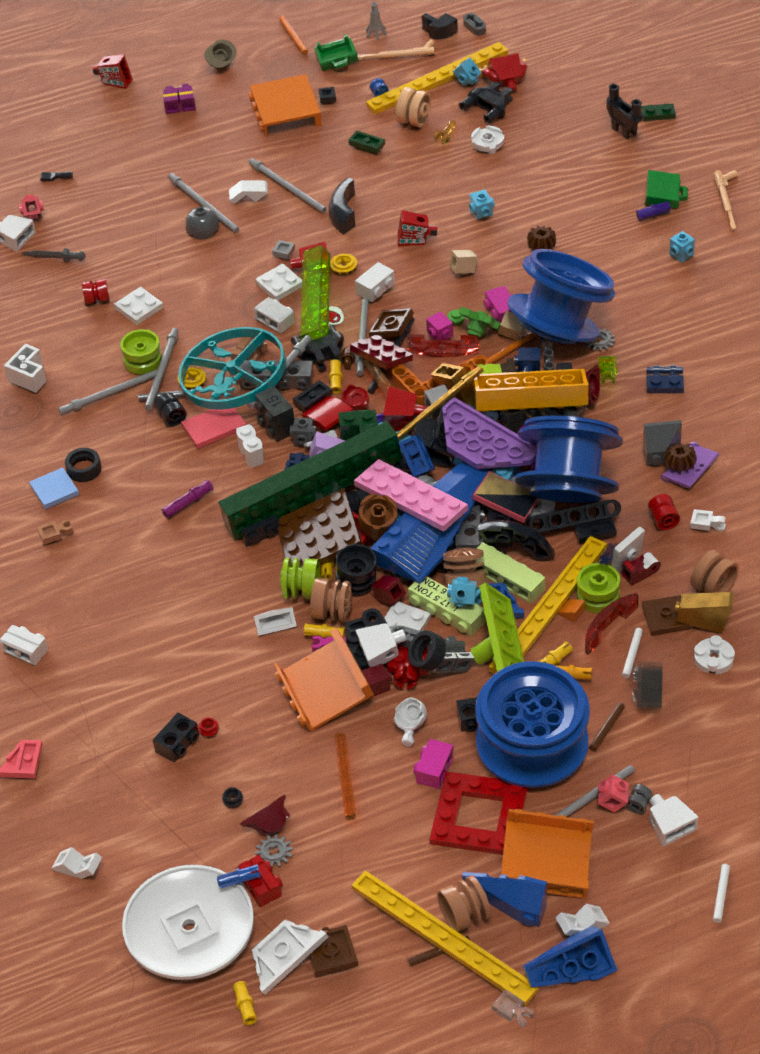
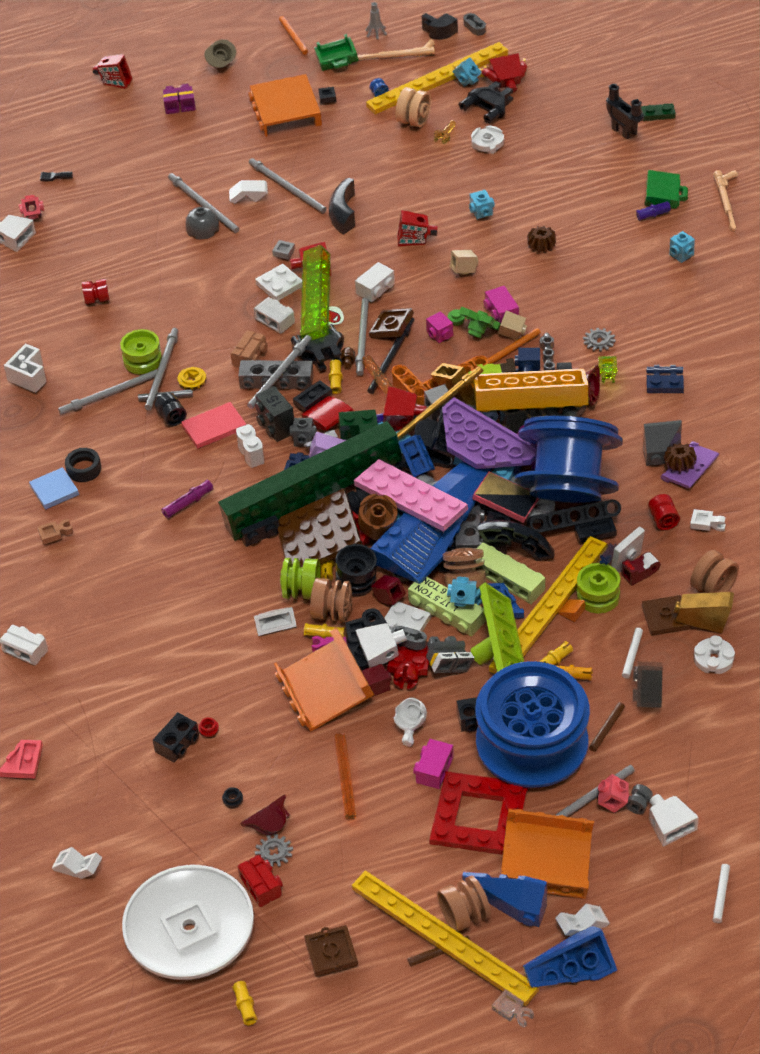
dark grey sword [22,248,86,262] -> none
white plate [114,287,164,325] -> none
teal piece [179,327,286,410] -> none
blue axle [217,864,261,888] -> none
white wing [252,920,328,995] -> none
yellow gear [330,254,357,275] -> none
red hair [341,384,369,411] -> none
dark green plate [348,130,385,154] -> none
dark red plate [350,335,413,370] -> none
clear red slope [407,334,479,358] -> none
black tyre [408,630,446,671] -> none
blue wheel [507,249,615,344] -> none
clear red slope [585,593,639,655] -> none

